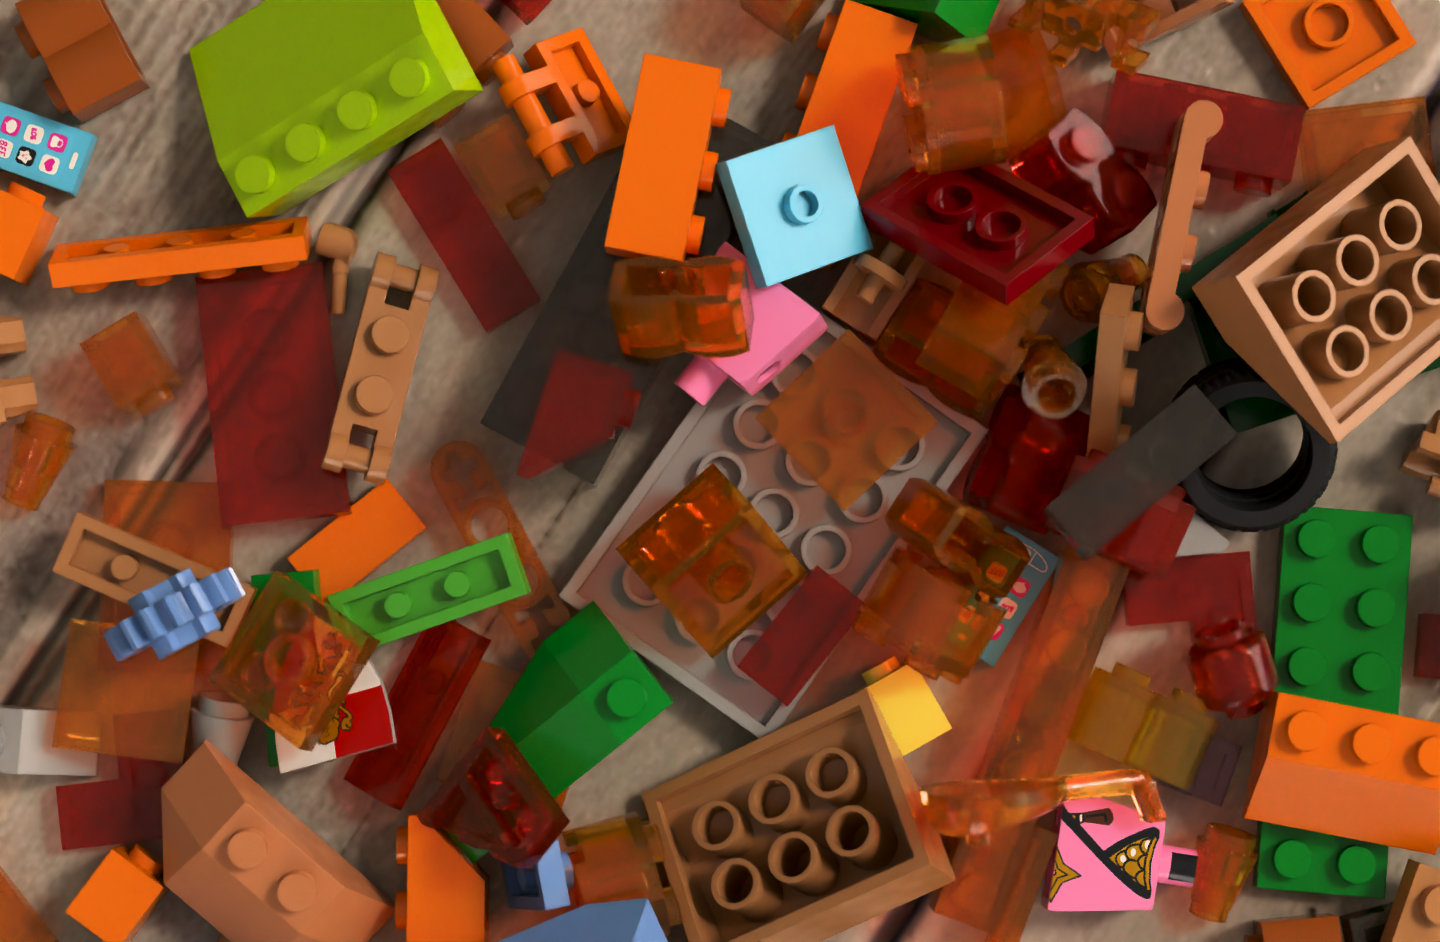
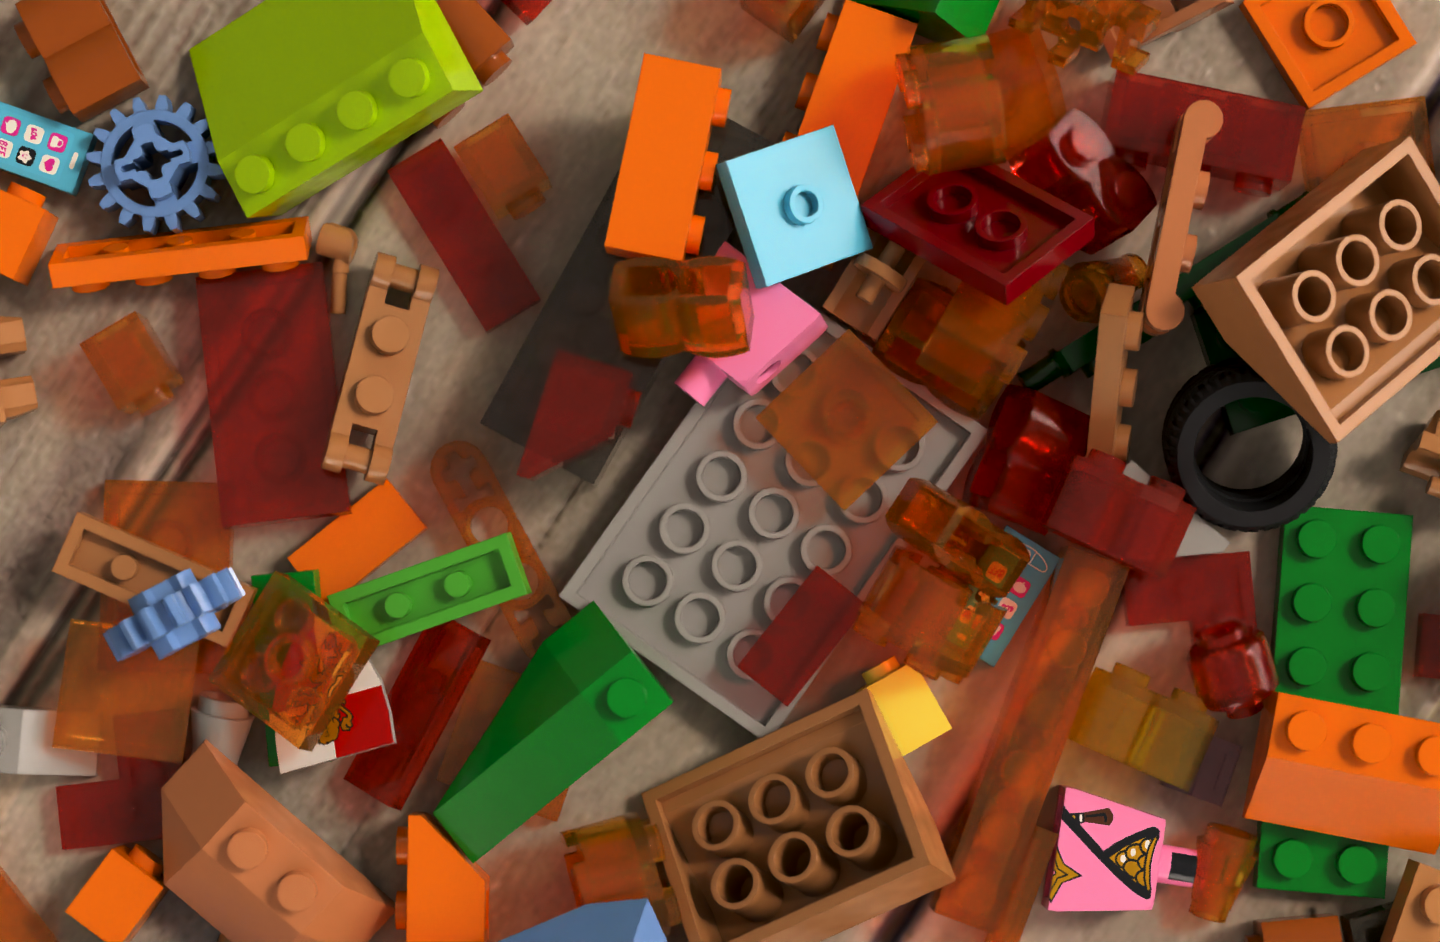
clear orange cone [2,411,76,511] -> none
clear red wing [418,727,570,869] -> none
orange plate [491,27,631,178] -> none
medium blue plate [498,840,574,911] -> none
clear orange slope [615,463,809,659] -> none
clear orange piece [919,768,1167,846] -> none
clear orange cone [1022,335,1087,419] -> none
clear smoke tile [1042,384,1238,561] -> none
none -> medium blue gear [86,95,226,235]

